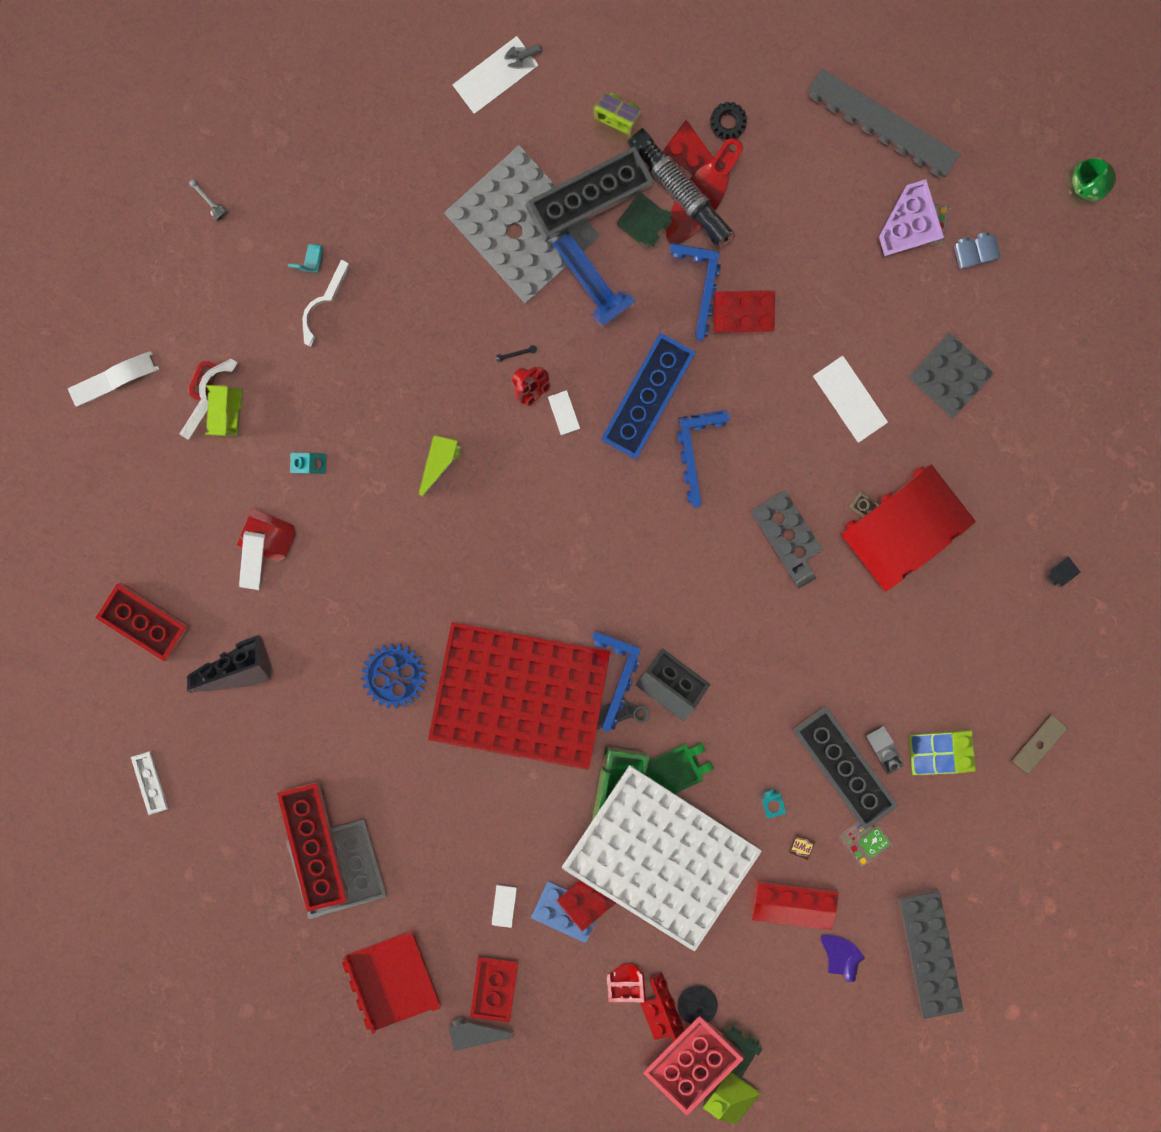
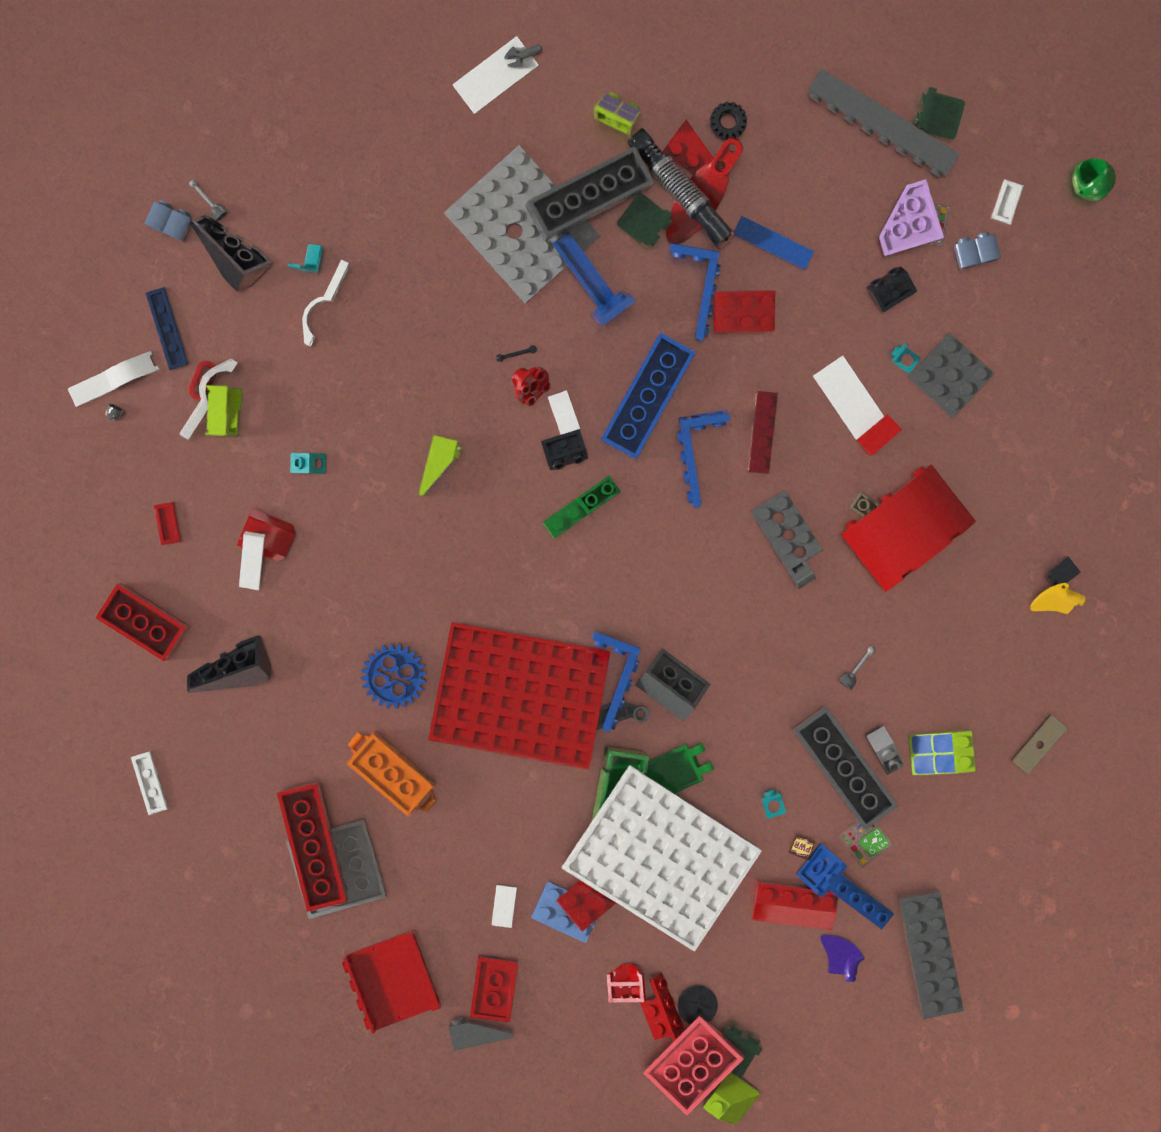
none -> dark grey hinge [105,404,123,421]
none -> sand blue brick [144,200,193,242]
none -> dark blue tile [145,287,190,371]
none -> red tile [154,502,182,545]
none -> black wedge [190,214,273,291]
none -> orange container [346,731,438,817]
none -> black bracket [541,429,588,470]
none -> green slope [542,475,621,539]
none -> blue tile [734,216,814,270]
none -> dark red brick [748,391,778,474]
none -> blue bracket [796,843,894,929]
none -> hinge [838,646,875,690]
none -> red slope [857,414,902,456]
none -> black bracket [867,266,917,313]
none -> teal bracket [891,343,921,374]
none -> clear green bracket [914,87,965,140]
none -> white tile [991,179,1024,225]
none -> yellow arm [1030,583,1086,615]

